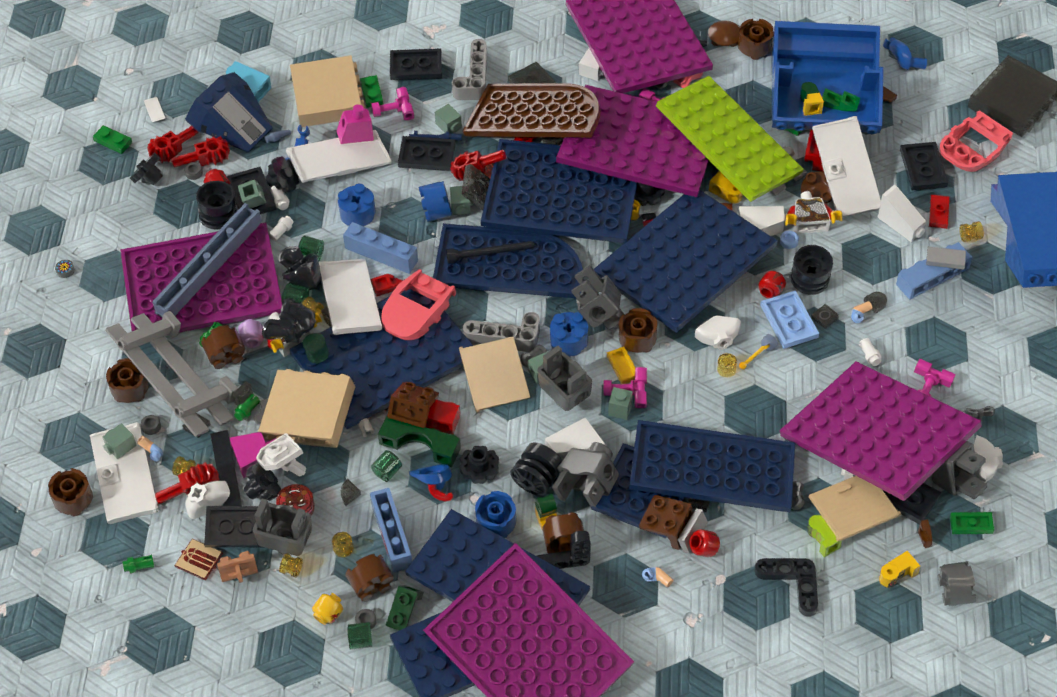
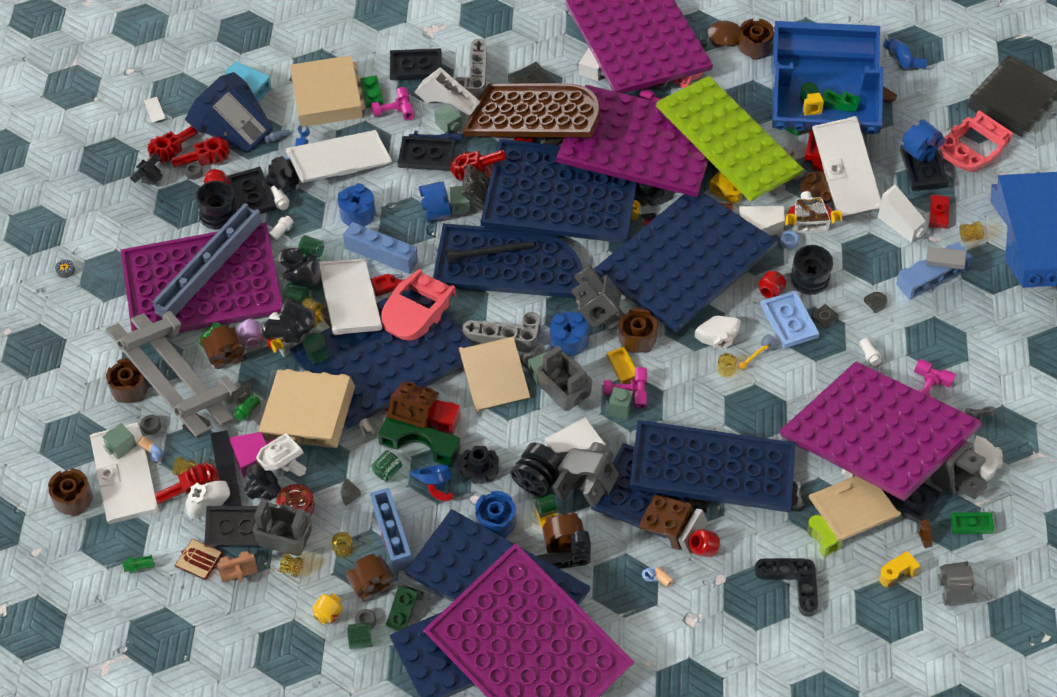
green plate [92,125,132,154] -> none
sand green brick [238,179,266,209] -> none
dark pink torso [337,104,374,144] -> none
arm [851,301,872,323] -> none
none -> white arch [415,67,480,116]
none -> blue brick [901,119,946,162]

